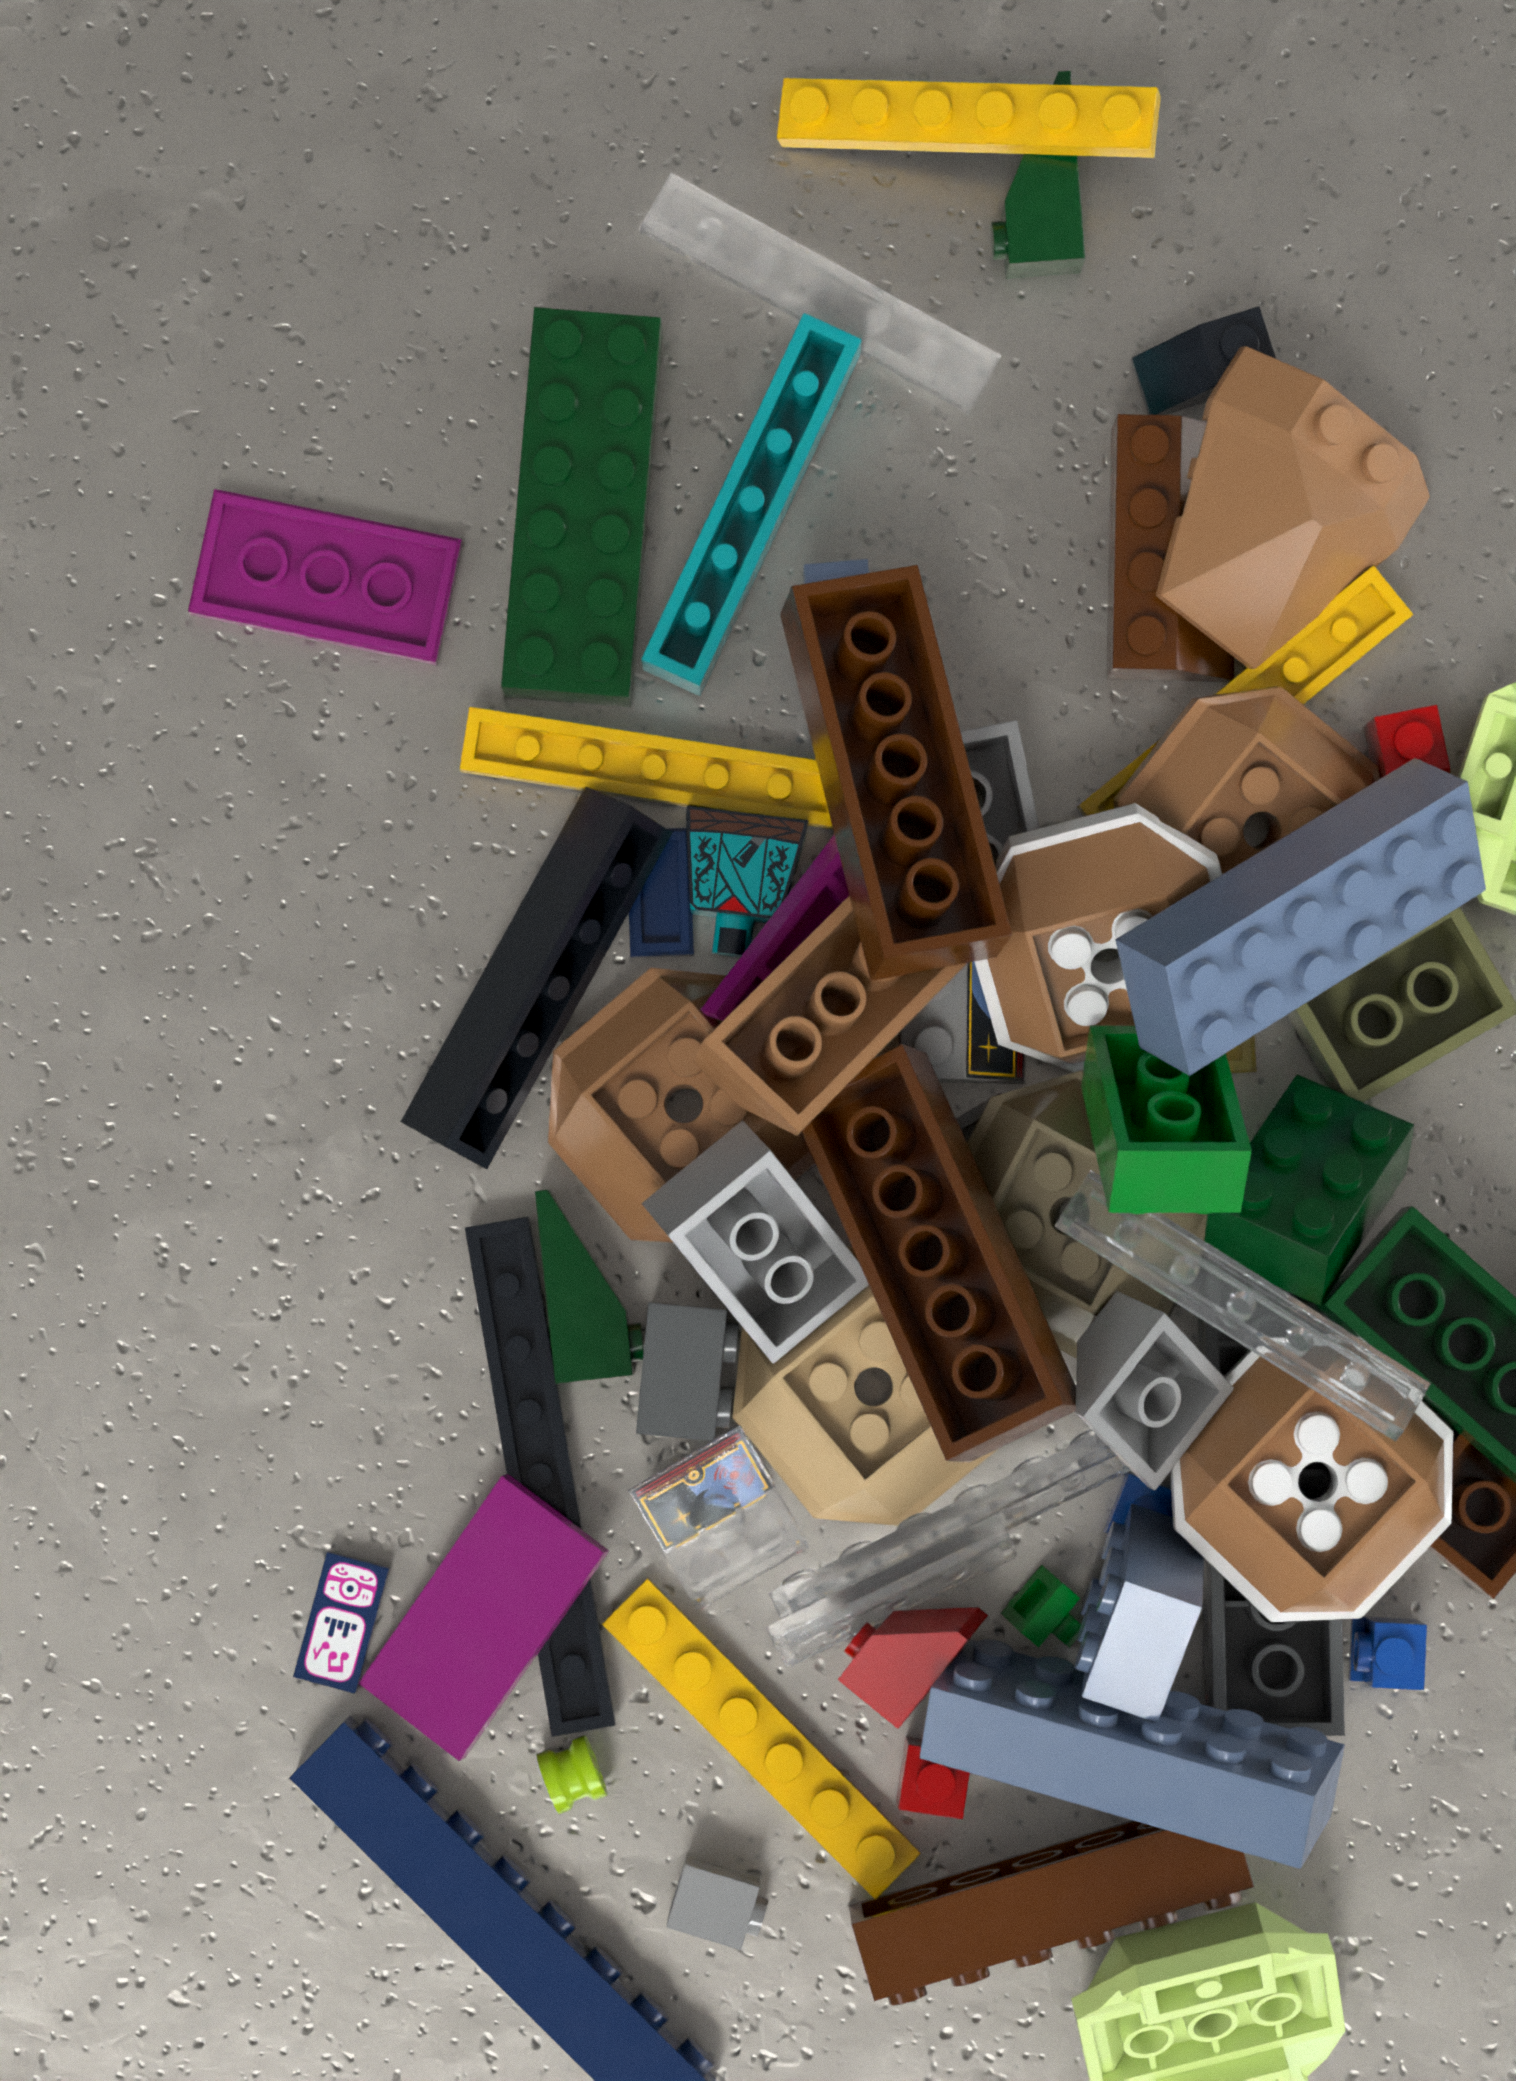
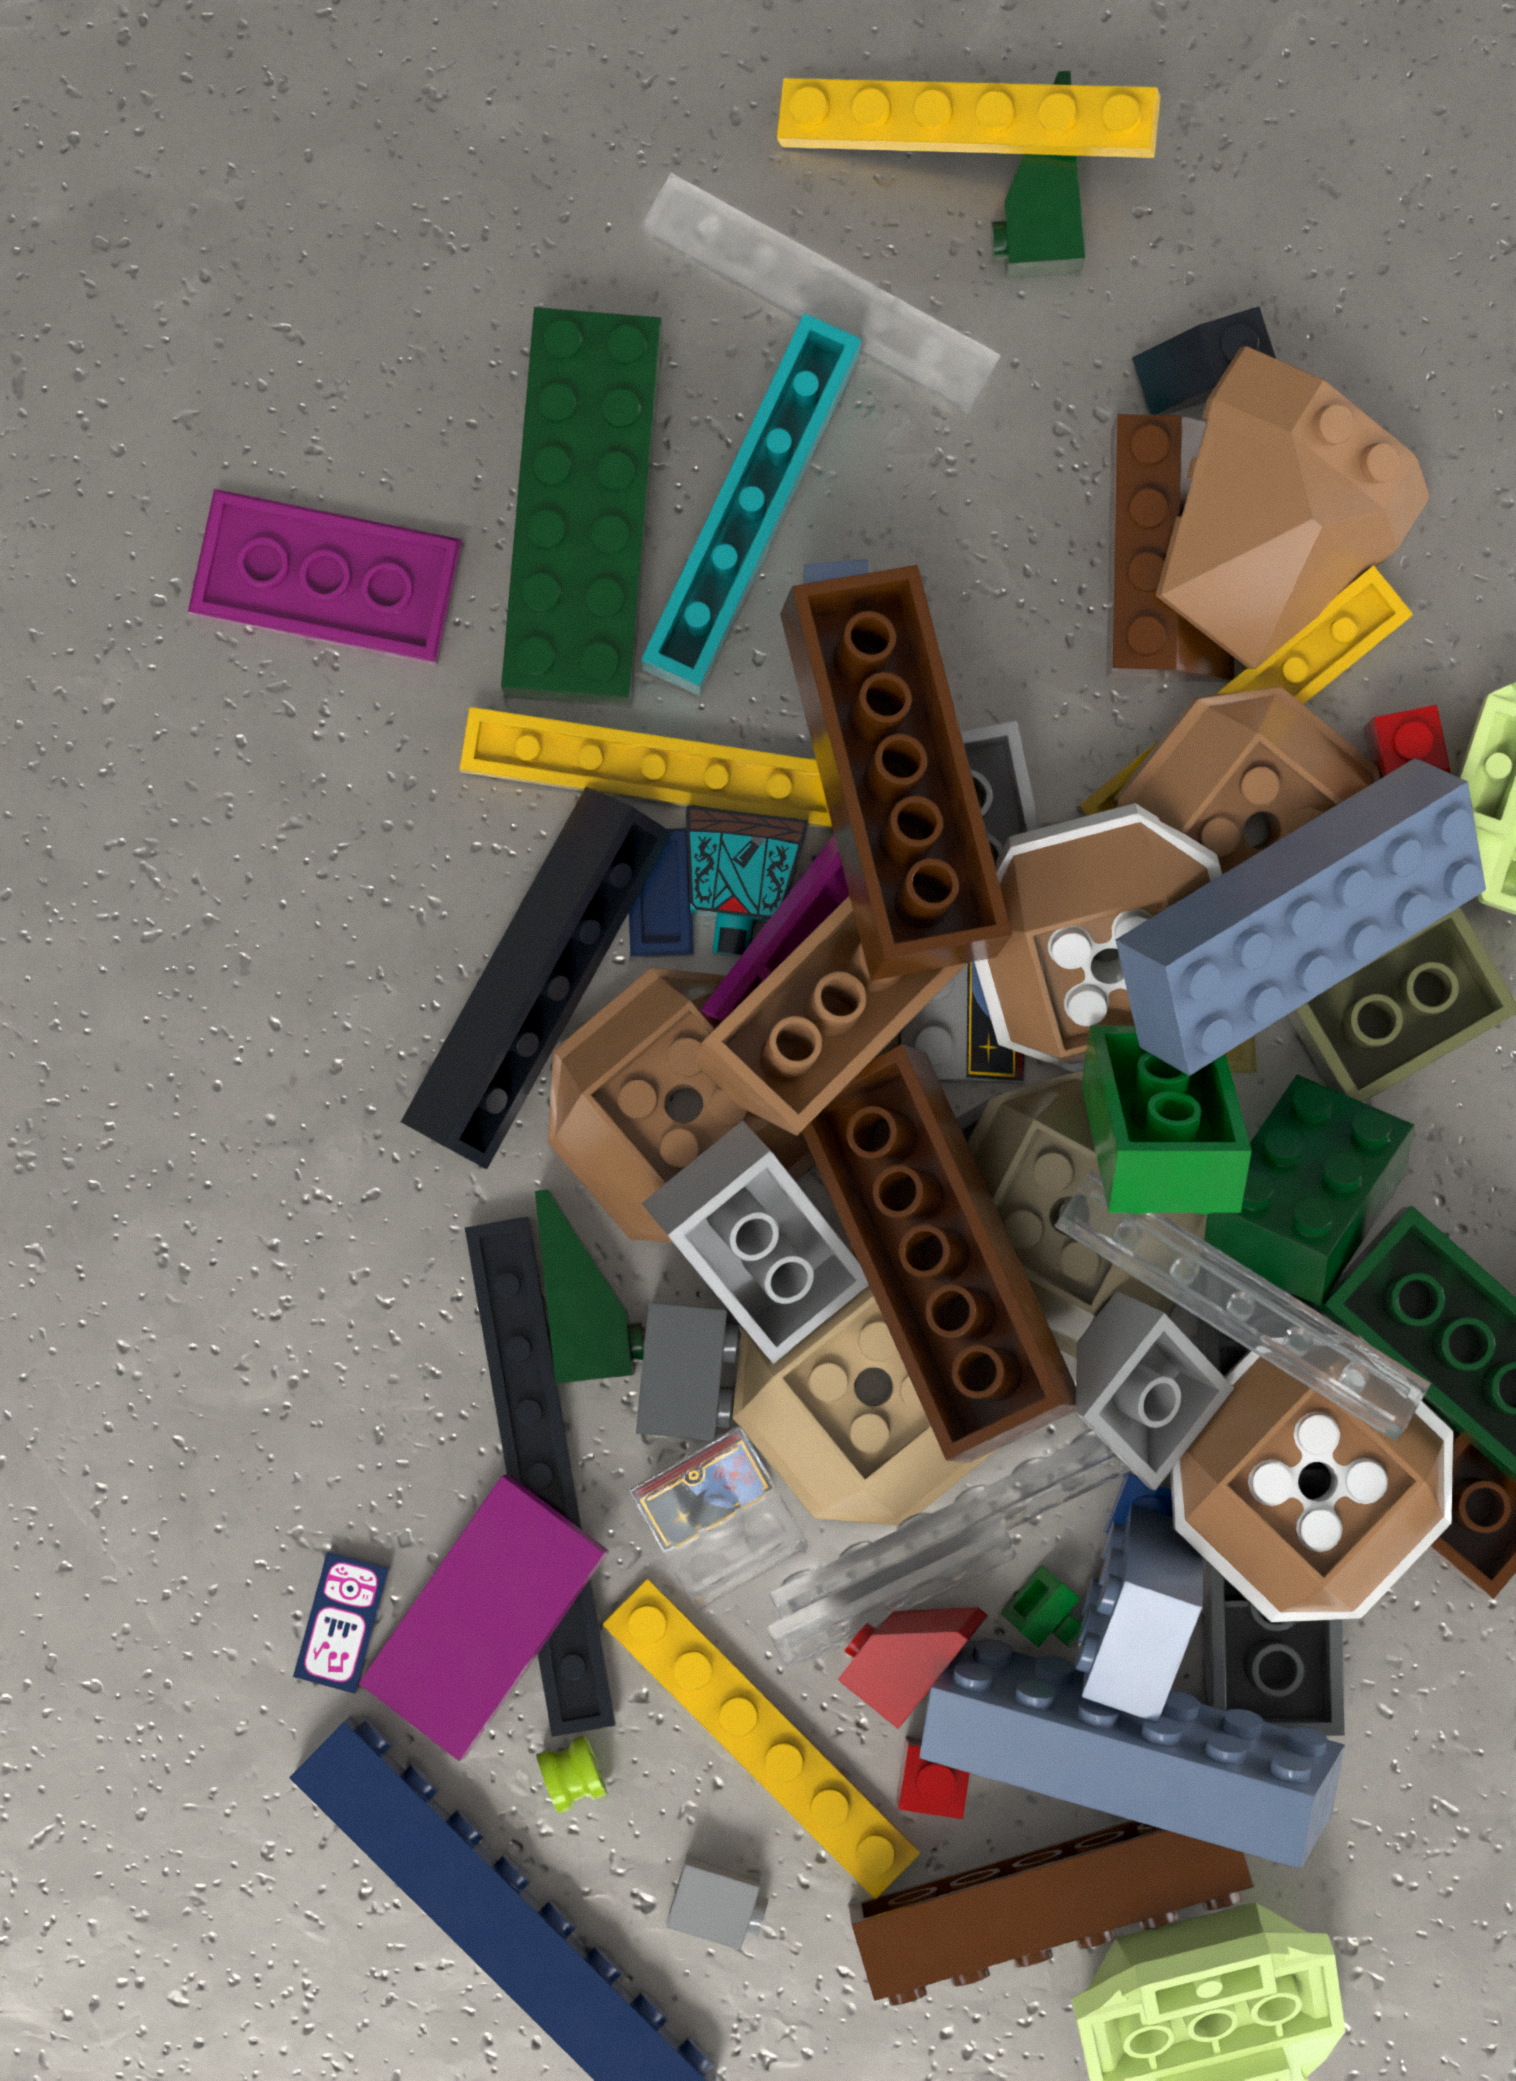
blue brick [1348,1616,1427,1690] -> none

